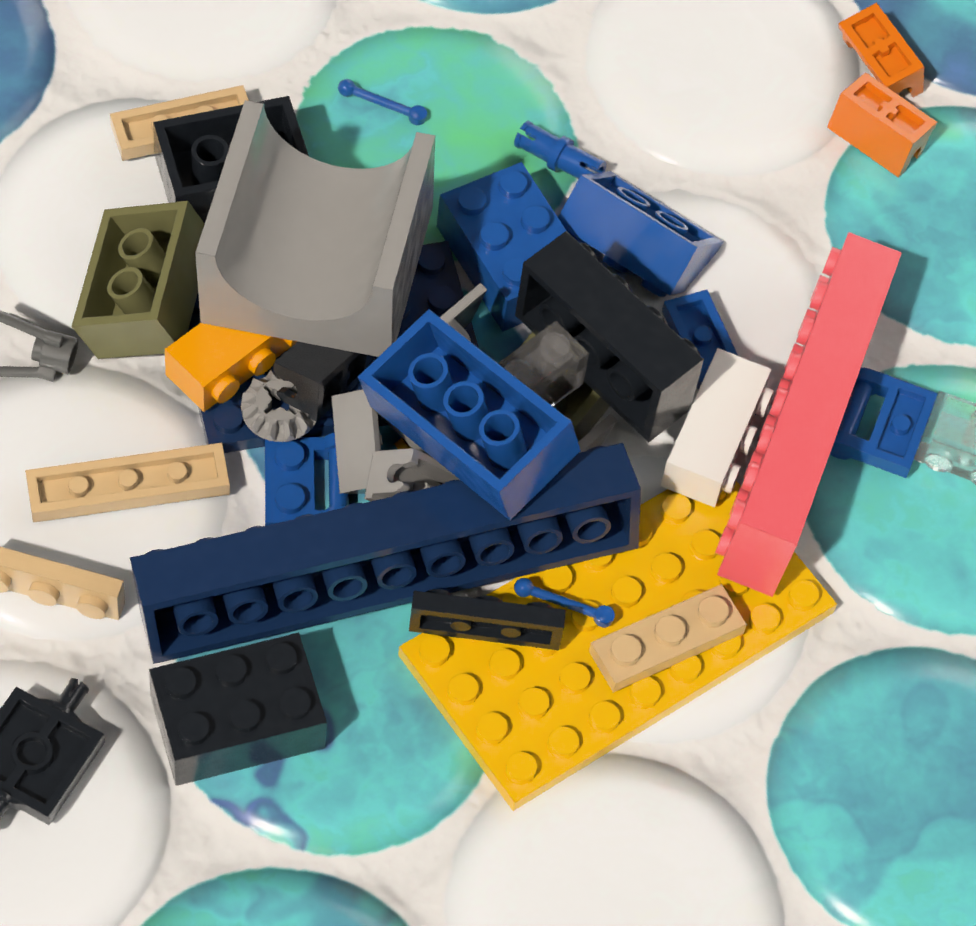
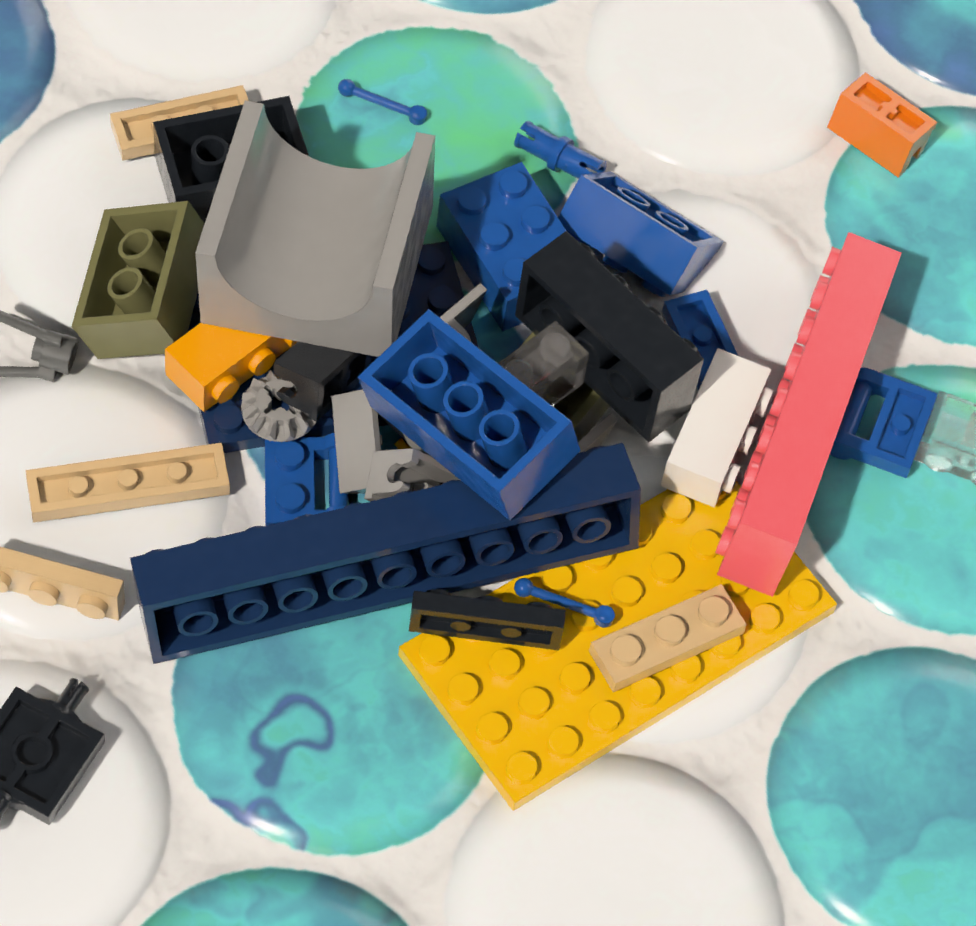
black brick [149,633,327,786] -> none
orange hinge [839,2,924,98] -> none

